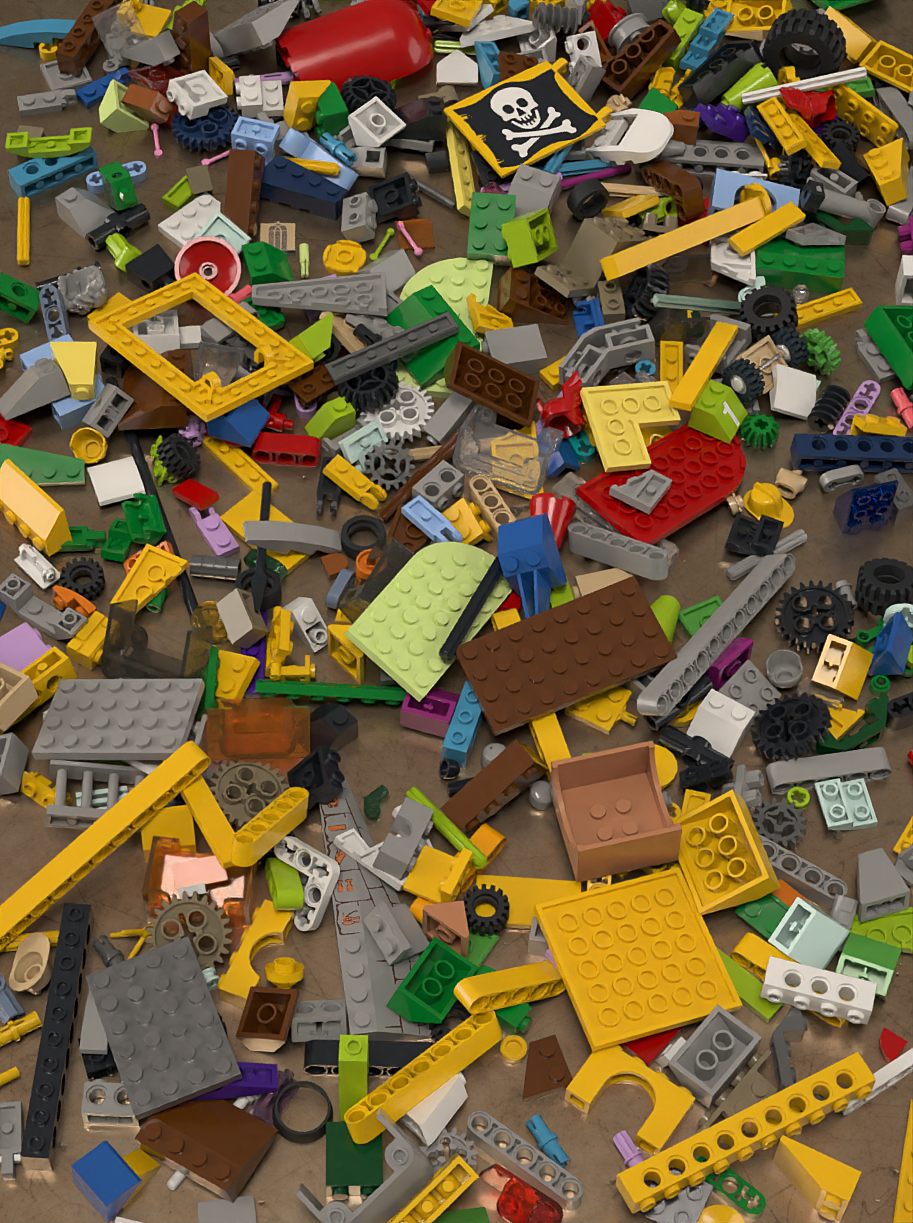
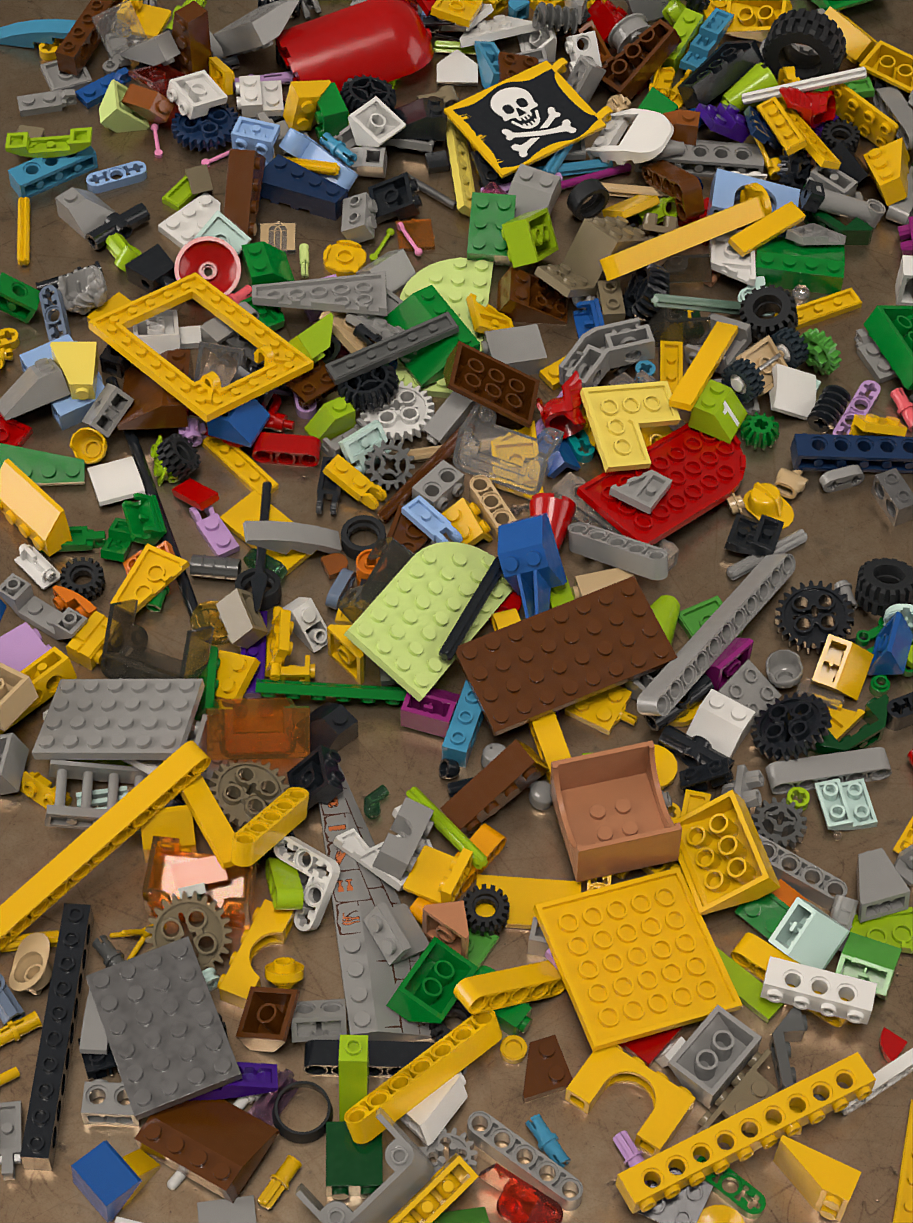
green torso [98,161,138,211] -> none
clear blue slope [833,480,899,534] -> none
none -> yellow axle [257,1155,302,1210]

